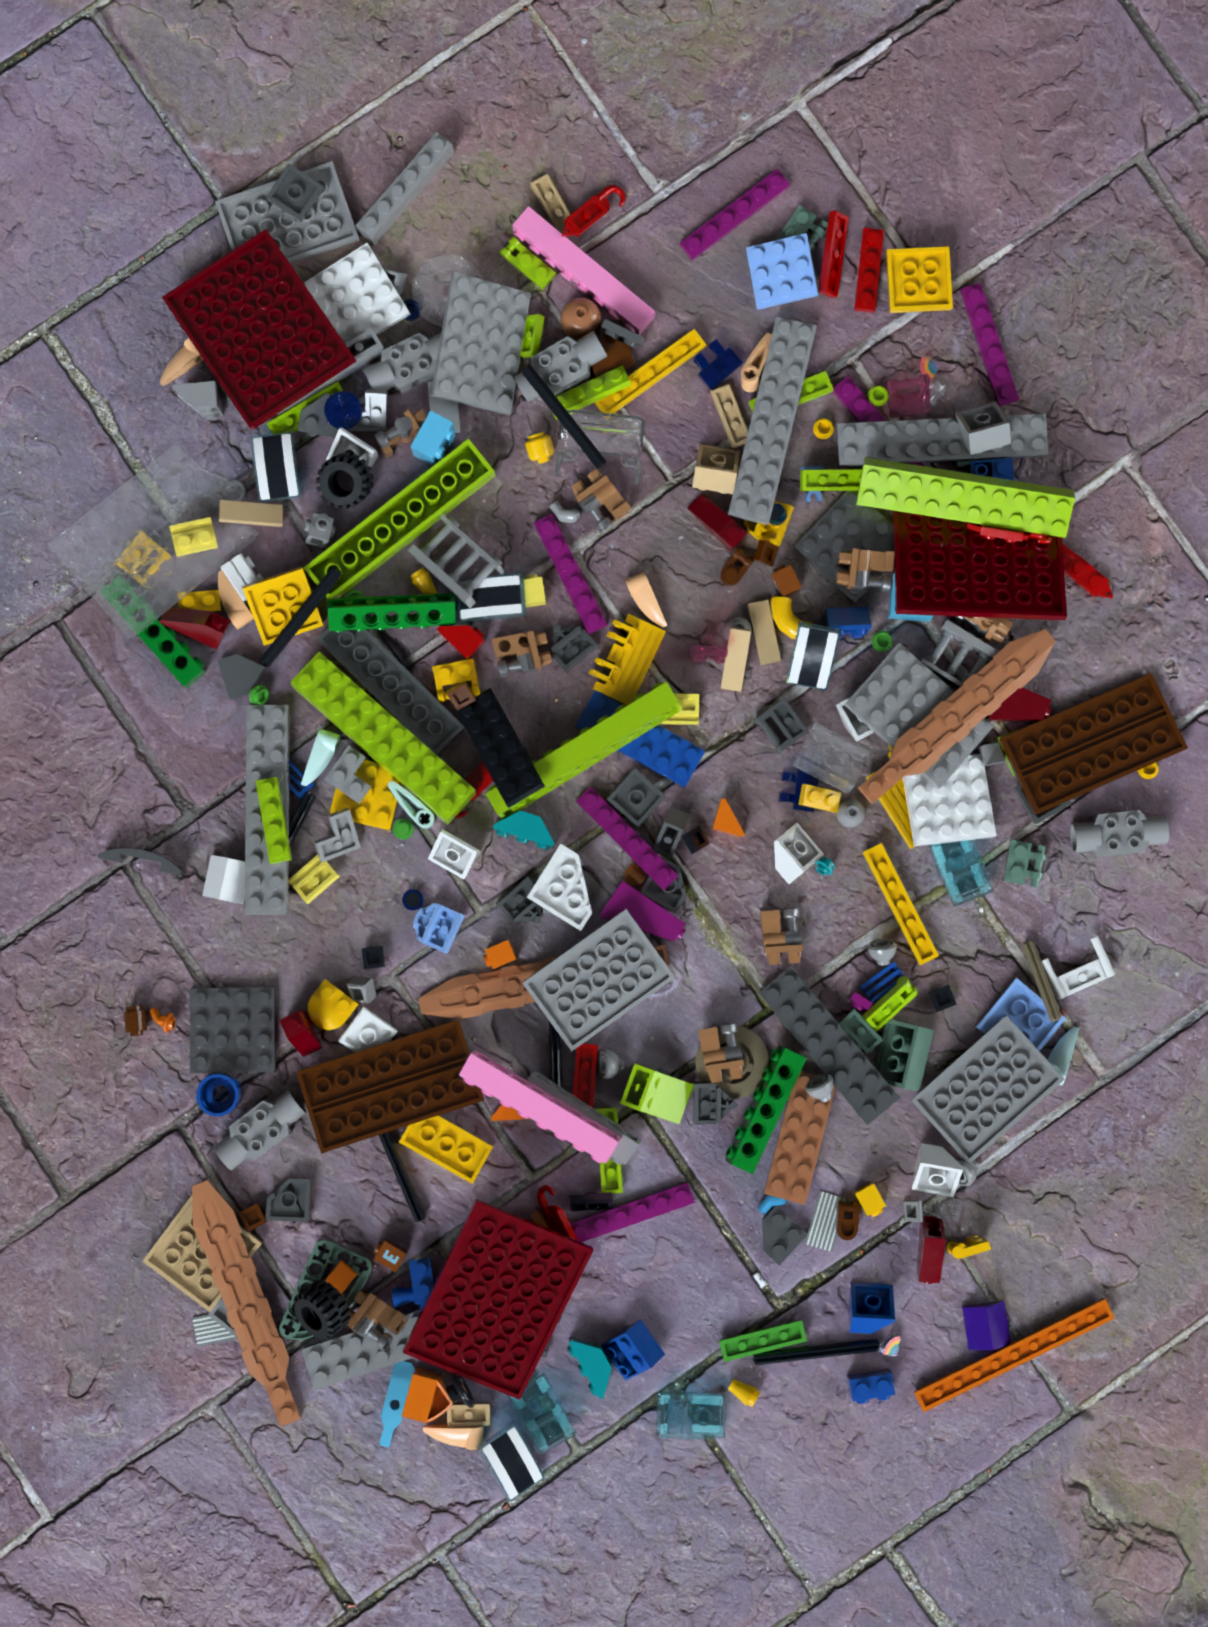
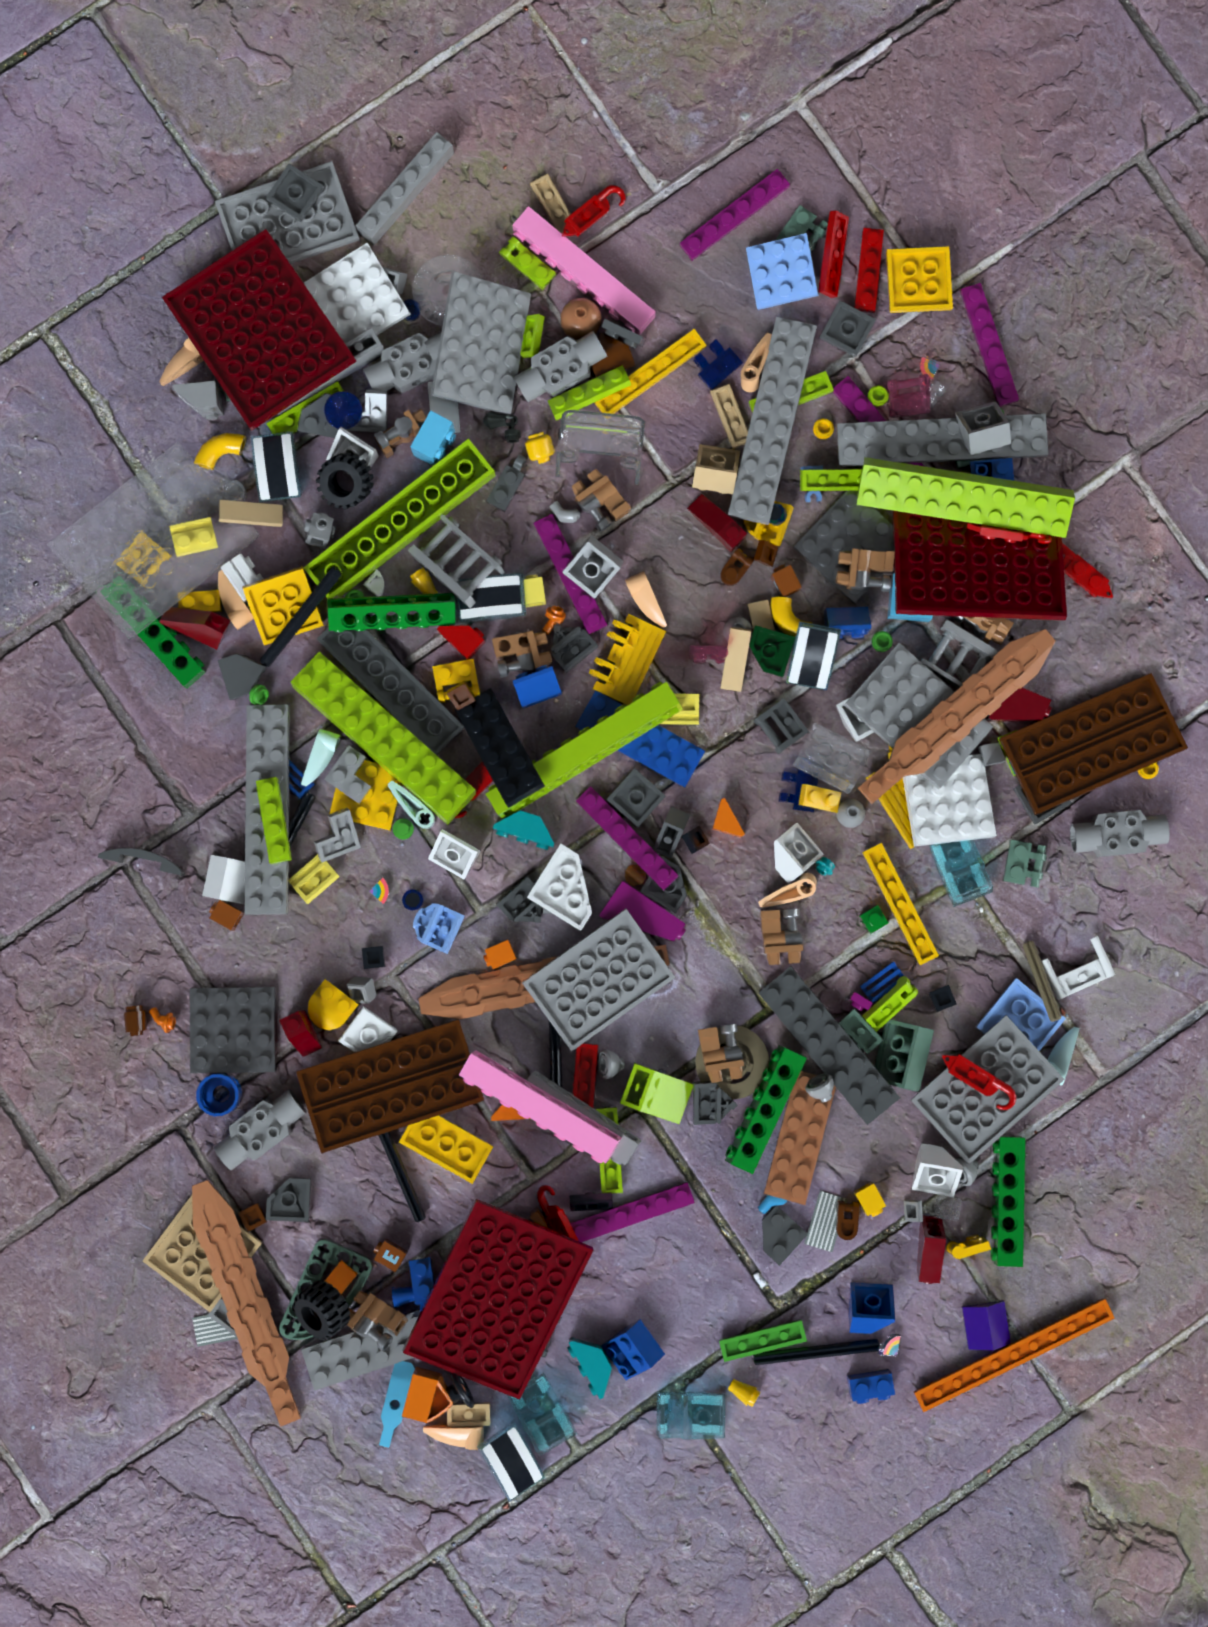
black axle [522,365,606,469] -> none
light grey brick [867,939,897,966] -> none
none -> yellow cylinder [194,433,246,470]
none -> dark orange brick [209,900,245,931]
none -> white tile [363,569,385,596]
none -> tile [368,876,389,906]
none -> pearl dark grey piece [483,412,521,443]
none -> dark grey plate [486,454,527,512]
none -> blue slope [513,665,562,709]
none -> orange plate [542,606,566,635]
none -> light grey slope [562,535,623,599]
none -> dark green plate [749,625,795,678]
none -> light nougat piece [758,872,817,908]
none -> dark grey plate [820,300,876,357]
none -> green plate [859,905,889,934]
none -> red plate [942,1054,1017,1110]
none -> green brick [991,1136,1025,1267]

